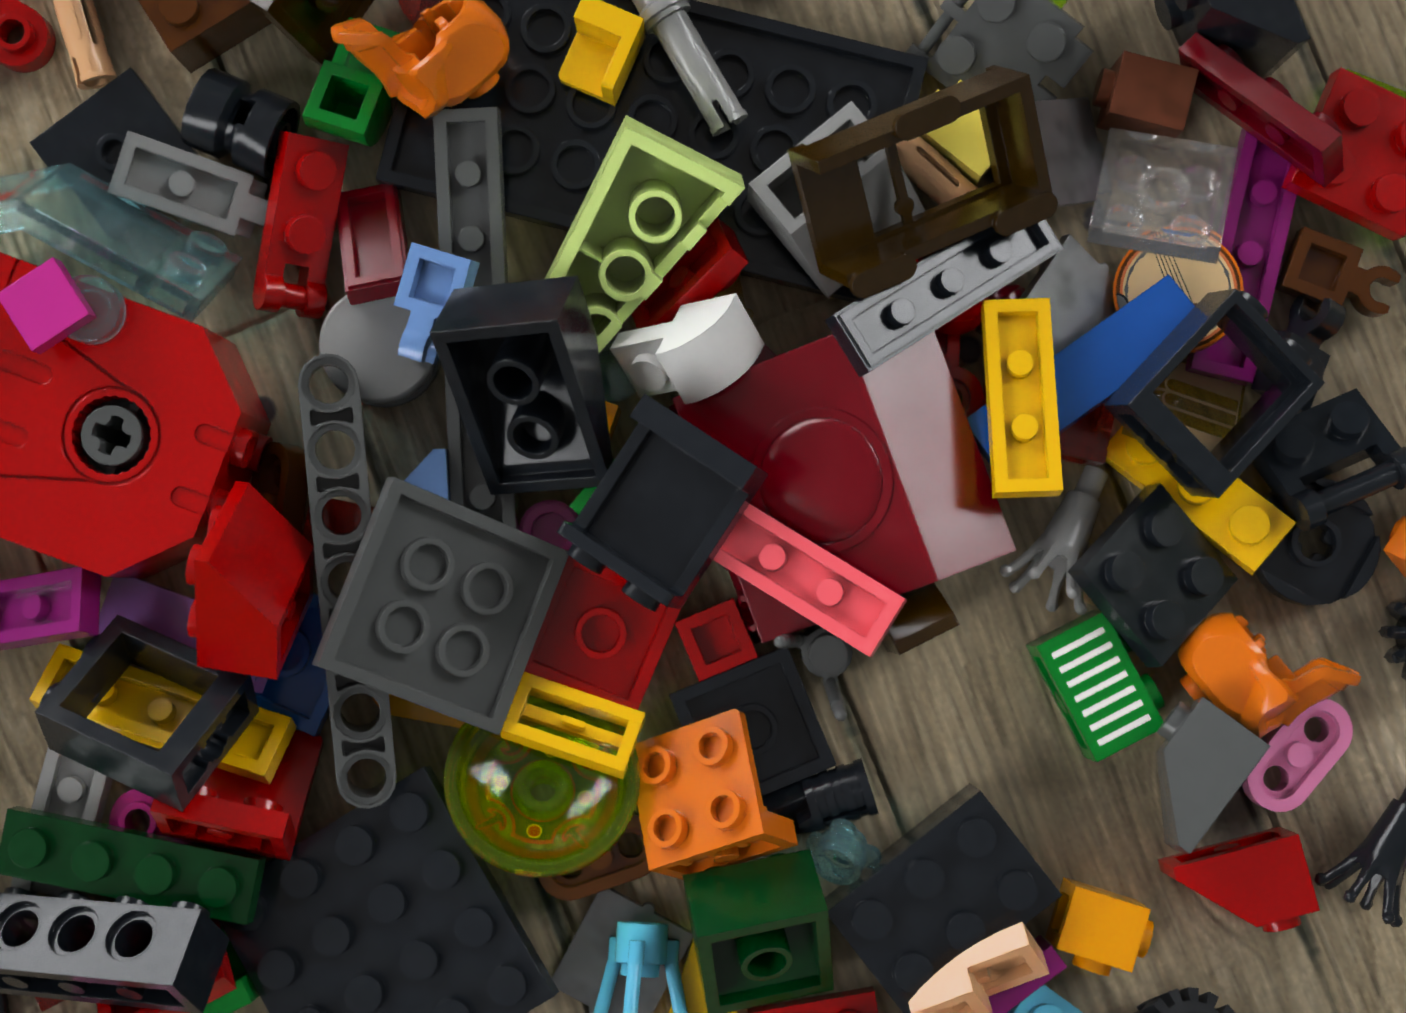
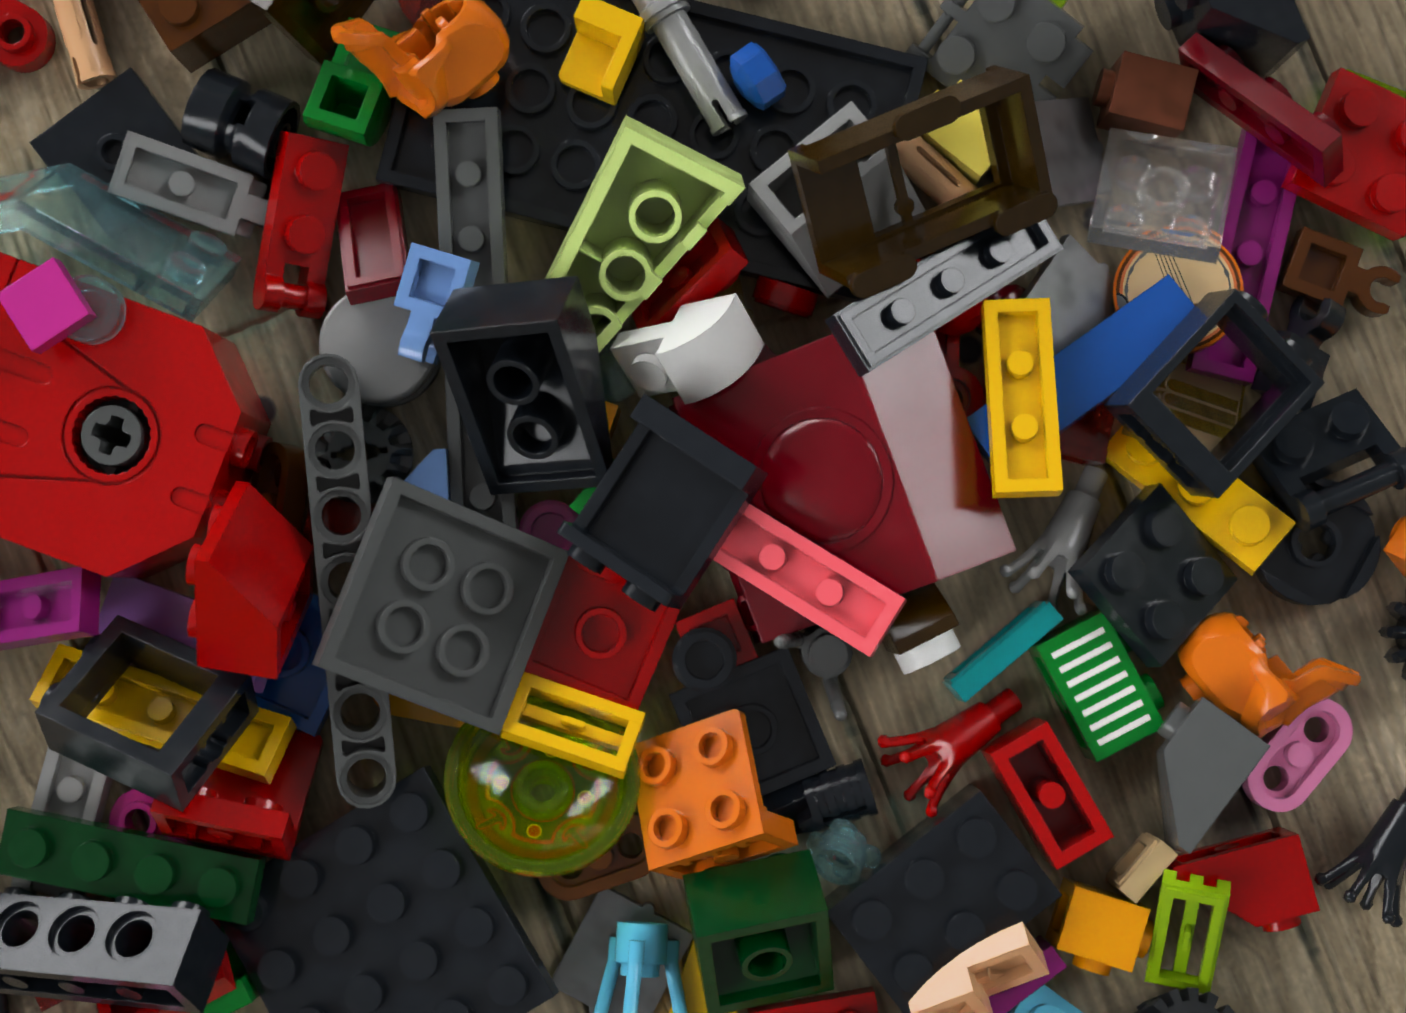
none -> dark grey gear [316,404,413,504]
none -> black tile [672,627,737,693]
none -> blue tile [730,41,786,111]
none -> red tile [752,276,819,319]
none -> red piece [877,688,1022,818]
none -> white tile [894,629,961,675]
none -> teal tile [942,601,1064,702]
none -> red brick [980,717,1114,870]
none -> tan tile [1105,832,1178,904]
none -> lime tile [1144,869,1231,994]

